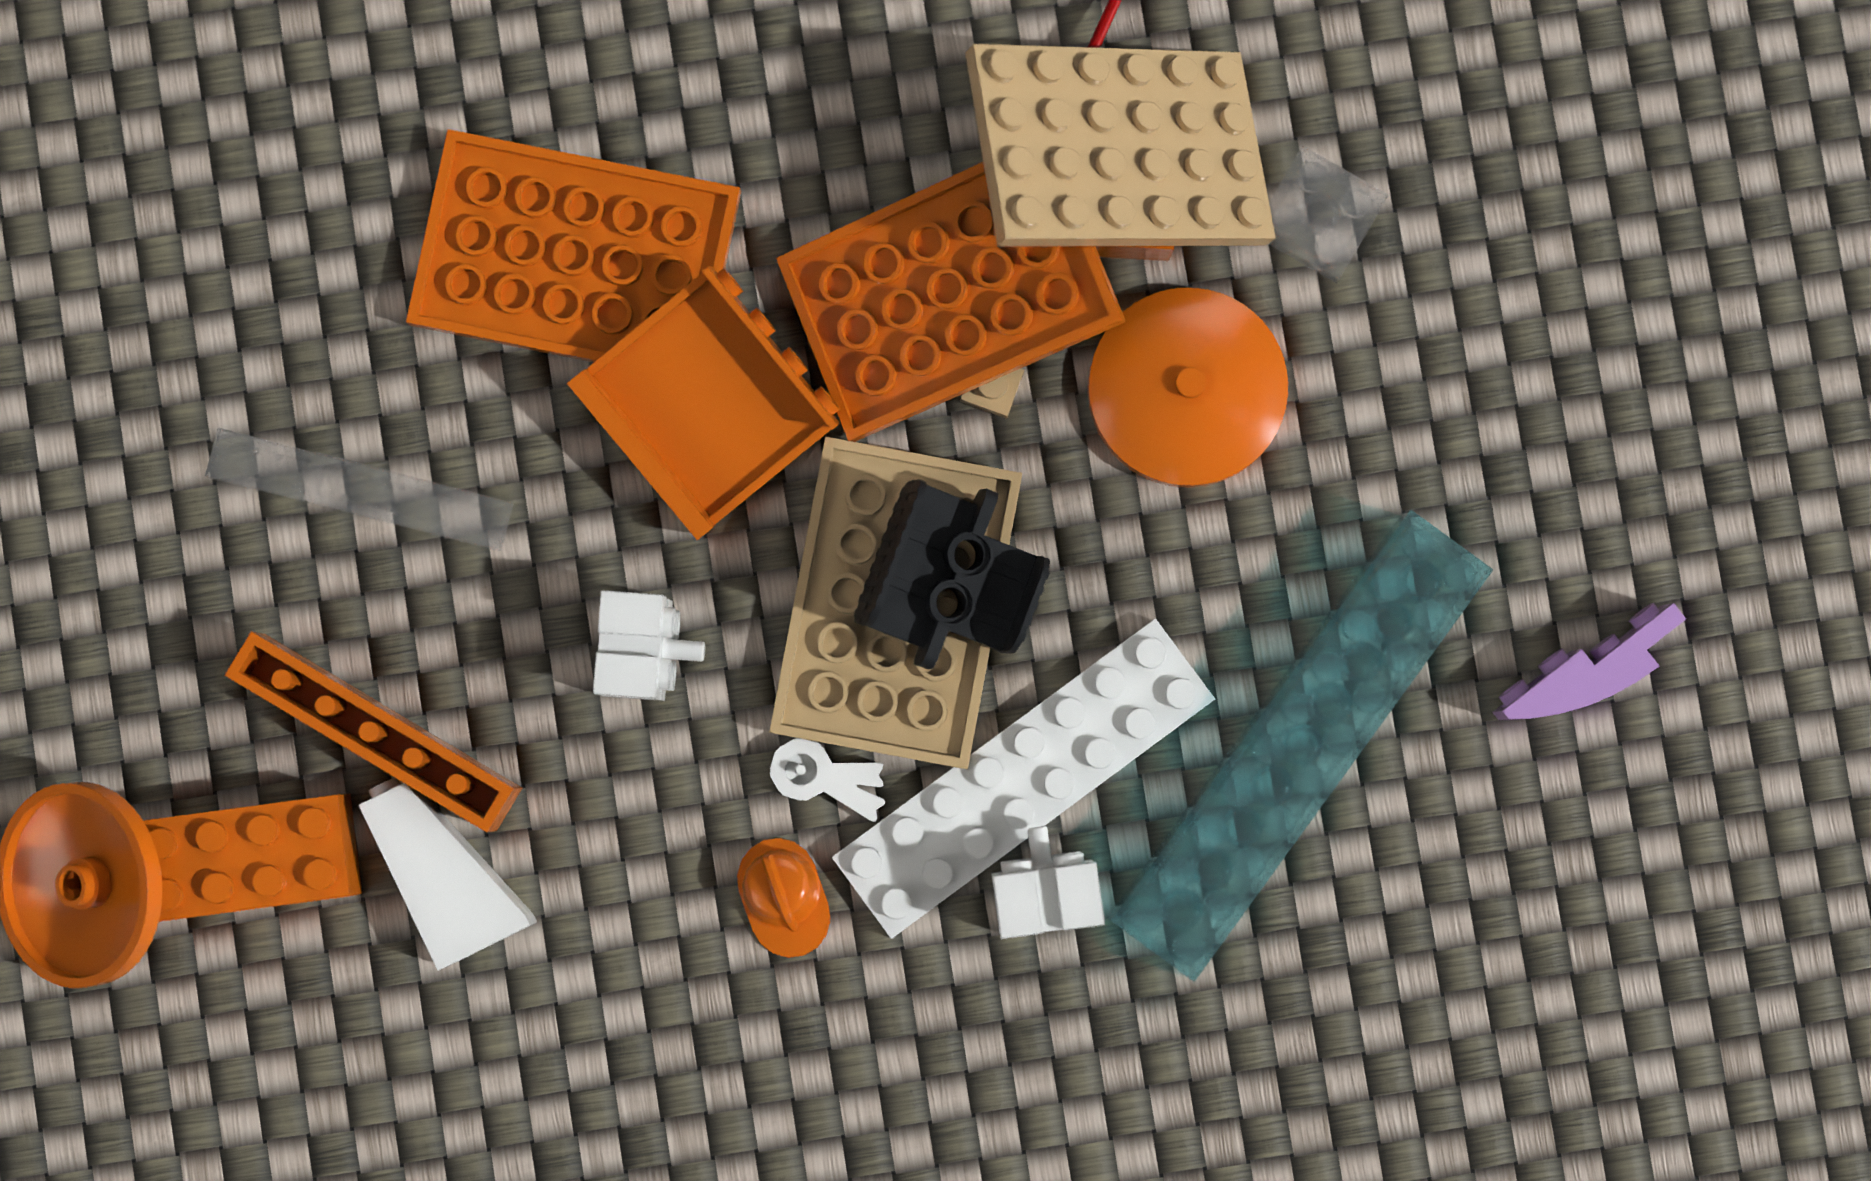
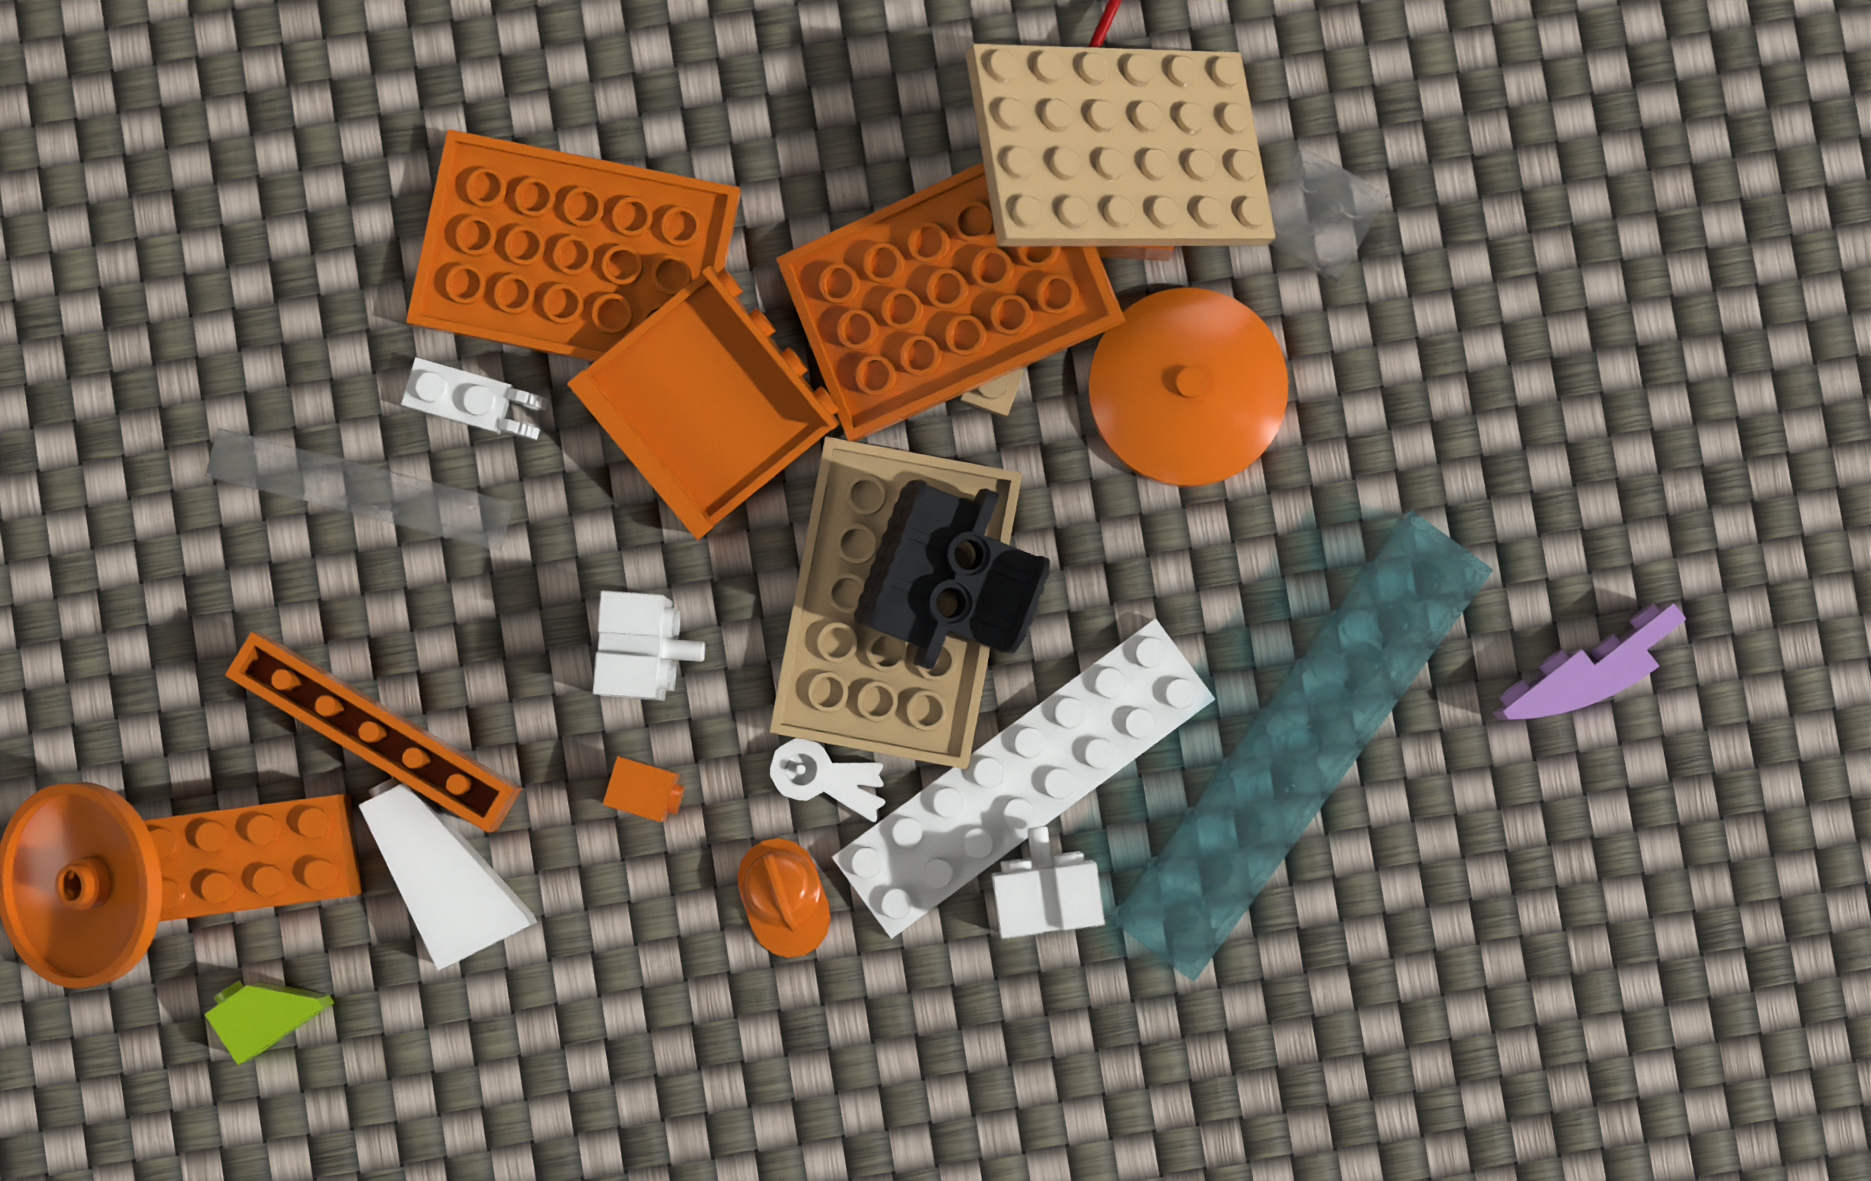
none -> lime slope [204,980,334,1065]
none -> white hinge [401,357,549,441]
none -> orange brick [602,756,685,822]

